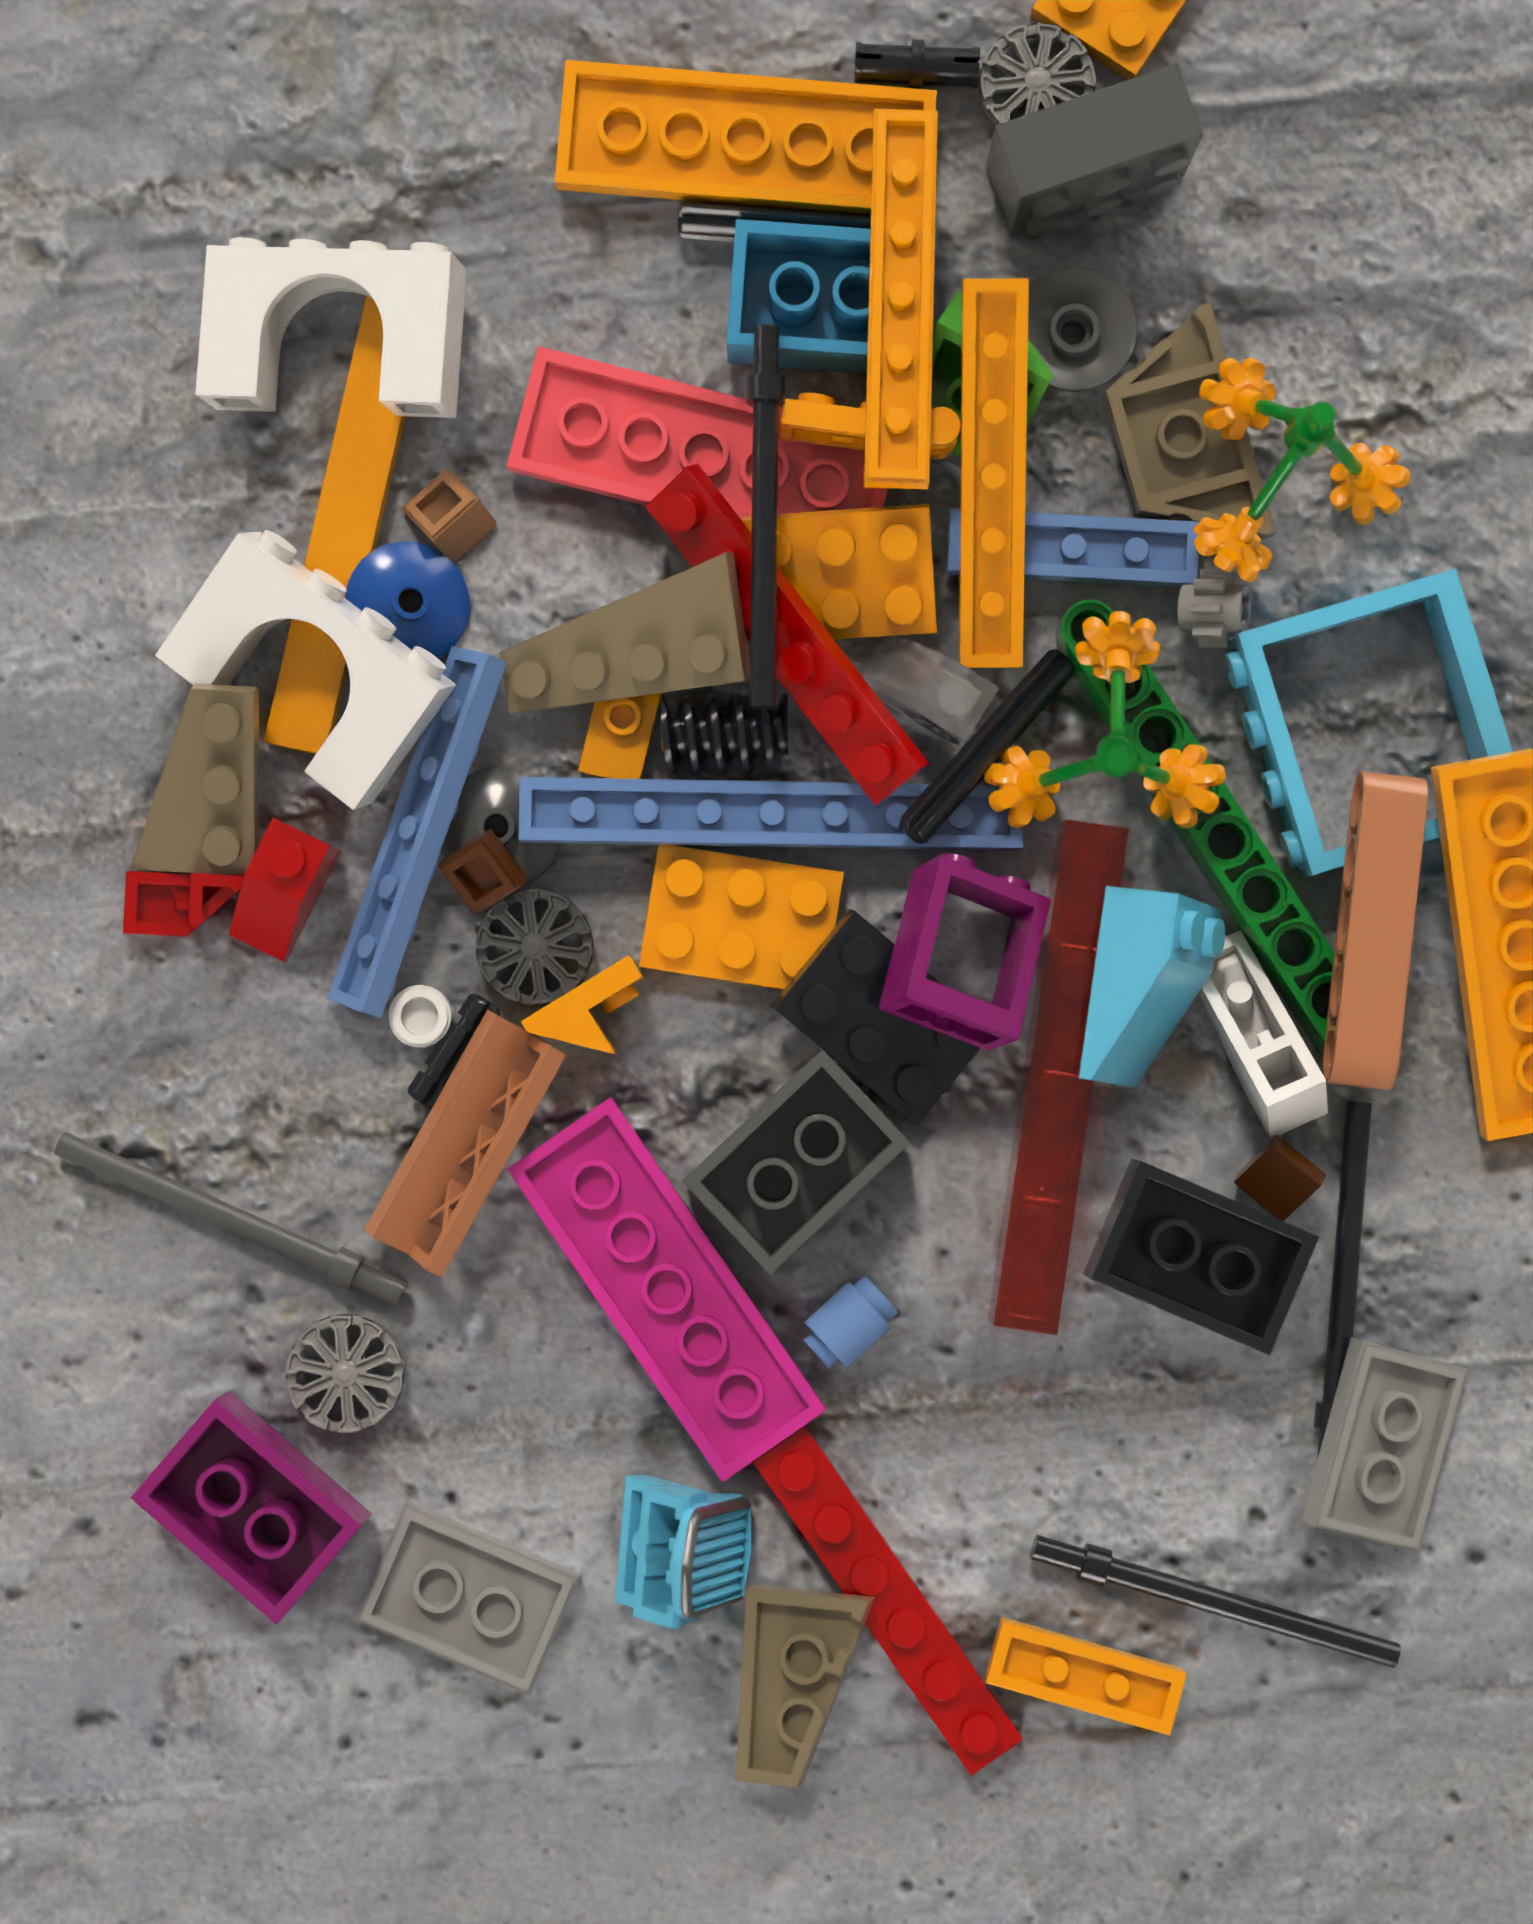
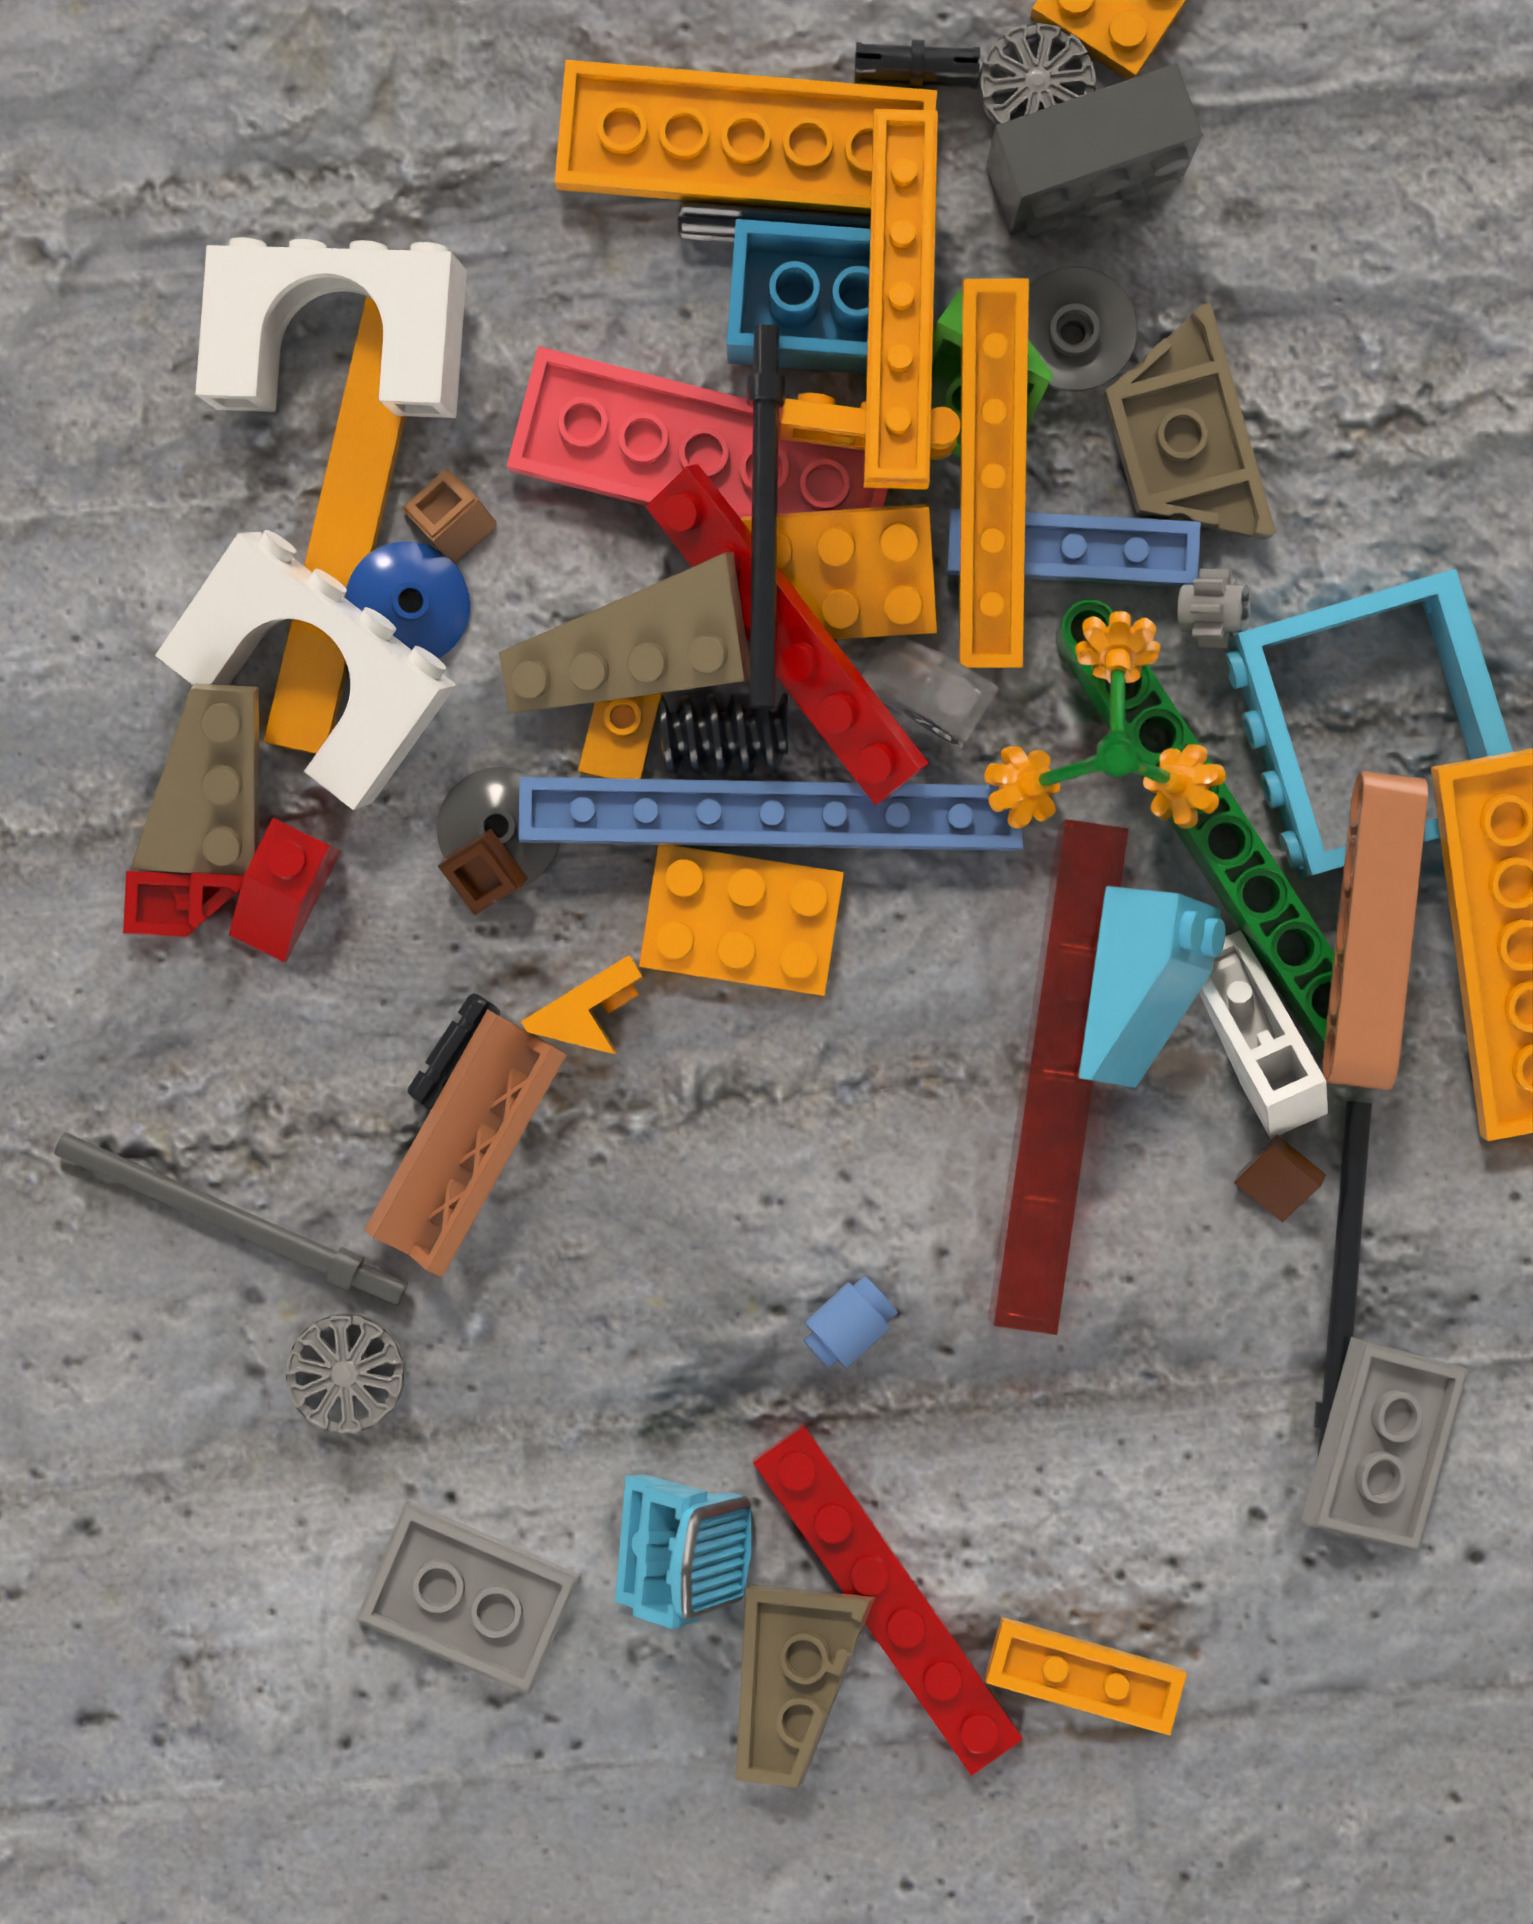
magenta brick [131,1391,372,1625] -> none
medium blue plate [327,646,507,1018] -> none
white tile [388,985,454,1048] -> none
dark grey wheel [475,888,594,1006] -> none
dark pink plate [507,1097,827,1483] -> none
dark grey brick [682,1049,911,1275] -> none
black plate [770,909,981,1127] -> none
magenta window [878,854,1051,1051] -> none
black axle [899,649,1075,845] -> none
black bar [1030,1534,1401,1668] -> none
black brick [1083,1158,1319,1356] -> none
light orange plant [1193,358,1411,582] -> none

